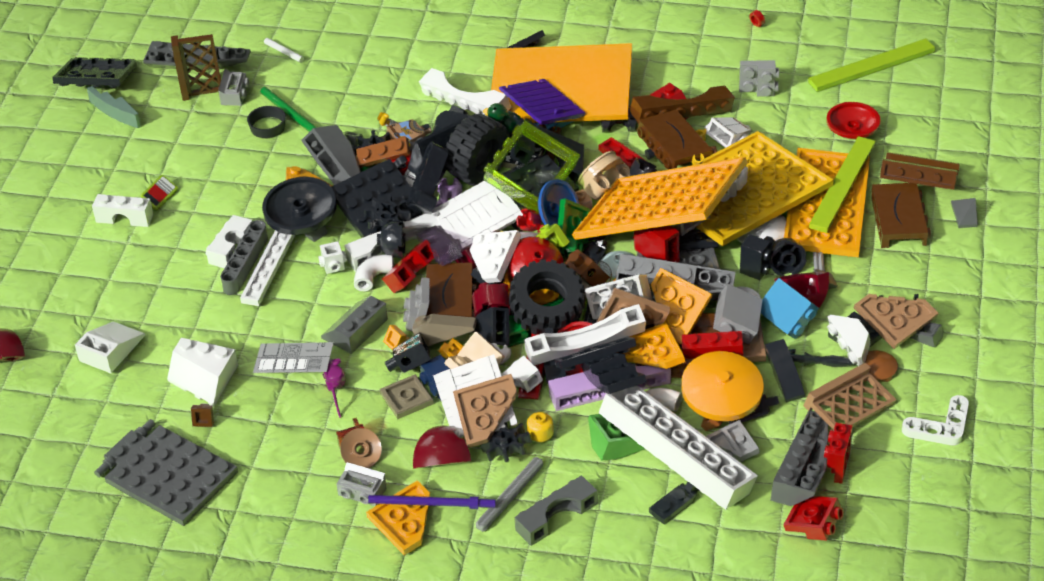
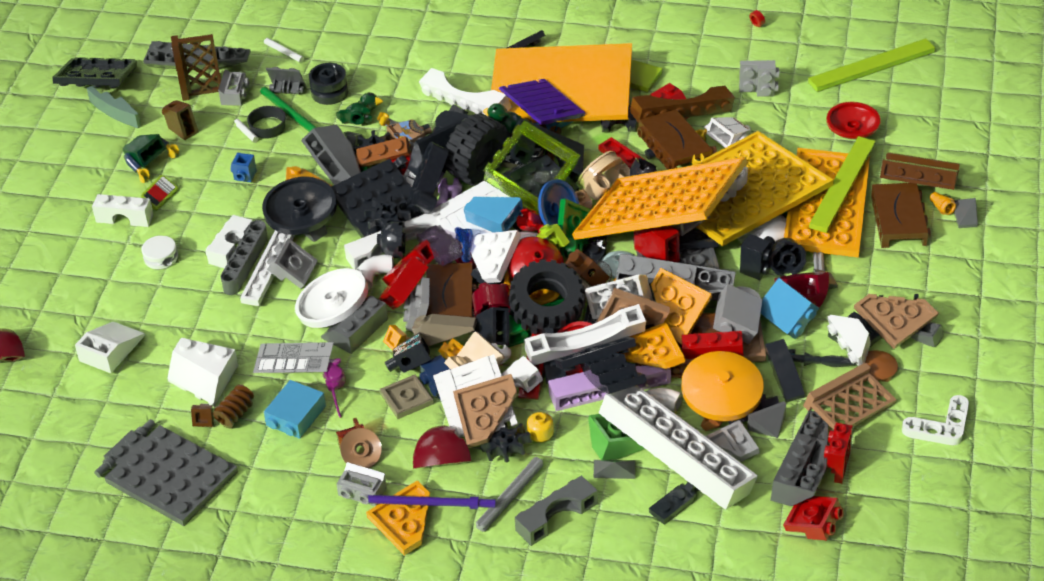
white brick [318,241,347,274] -> none
none -> dark green torso [123,134,179,183]
none -> white head [142,236,178,269]
none -> reddish brown torso [162,100,198,140]
none -> reddish brown piece [213,384,254,429]
none -> blue brick [231,153,257,183]
none -> white wheel [234,119,258,143]
none -> dark azure brick [264,380,326,439]
none -> dark grey hinge [266,67,306,95]
none -> light grey plate [267,238,318,289]
none -> white dish [295,268,368,328]
none -> black wheel [309,62,348,105]
none -> dark green animal [336,92,383,125]
none -> red slope [378,256,429,310]
none -> clear blue piece [454,227,474,263]
none -> dark azure slope [464,197,523,233]
none -> dark grey slope [593,460,636,479]
none -> lime tile [630,60,662,92]
none -> dark grey slope [748,401,786,438]
none -> light orange cone [930,192,956,215]

